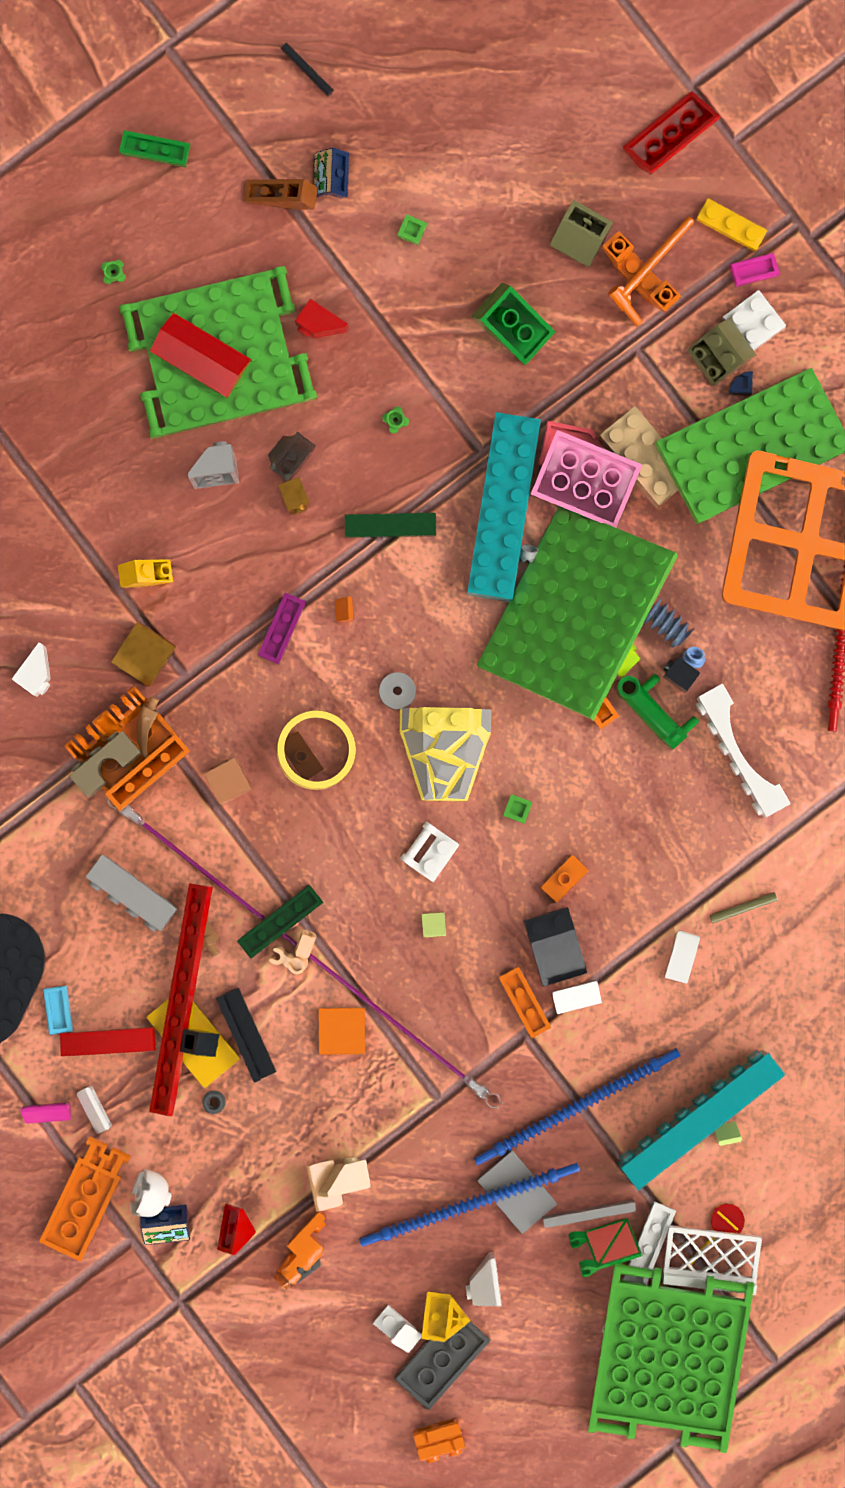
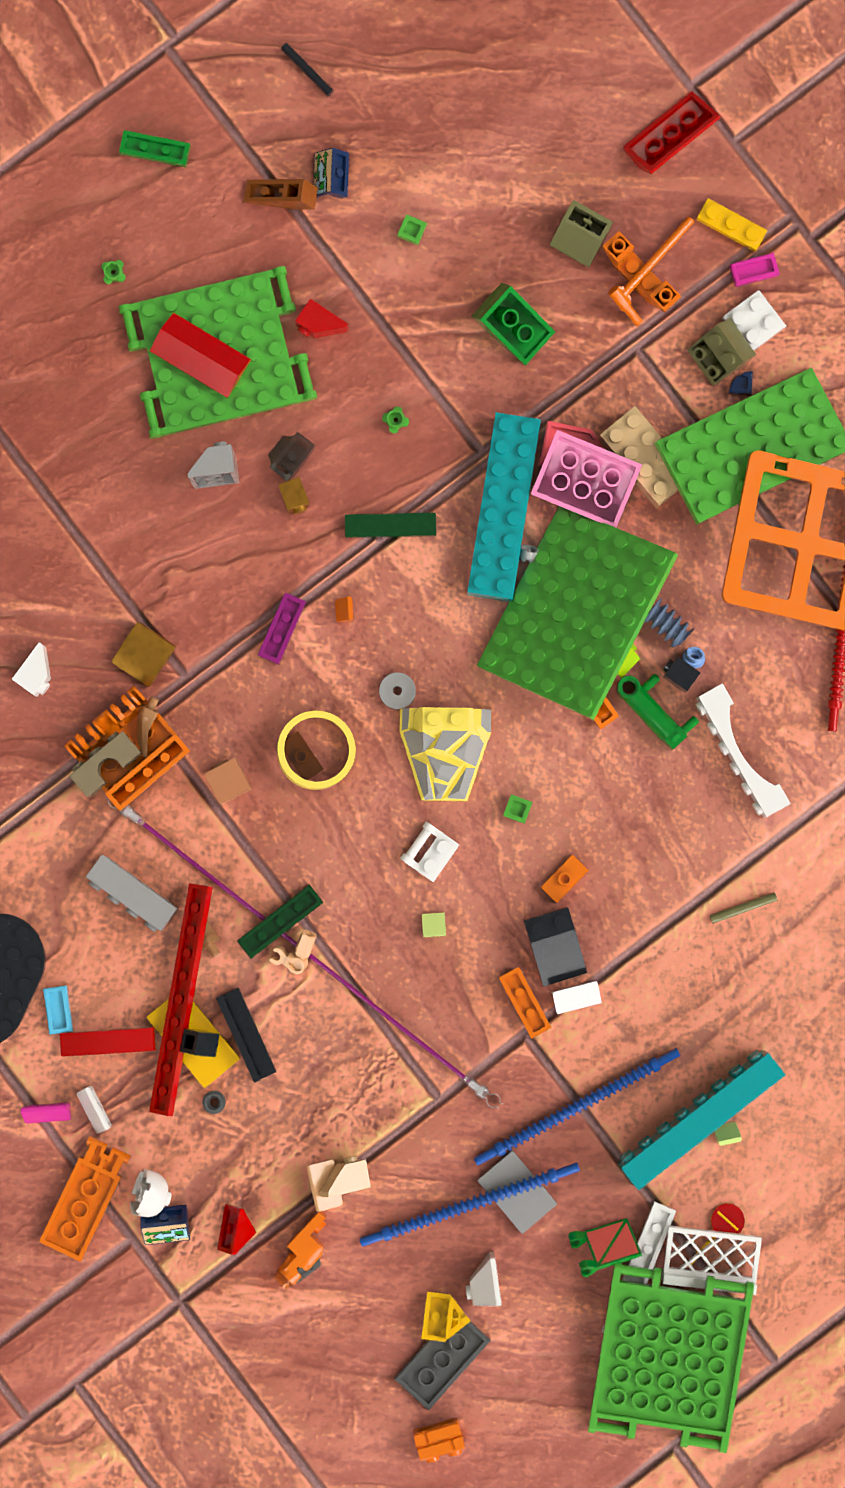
yellow slope [118,560,173,588] -> none
orange tile [319,1008,365,1055] -> none
white slope [373,1305,422,1353] -> none
light grey tile [542,1199,636,1228] -> none
white slope [665,930,700,984] -> none

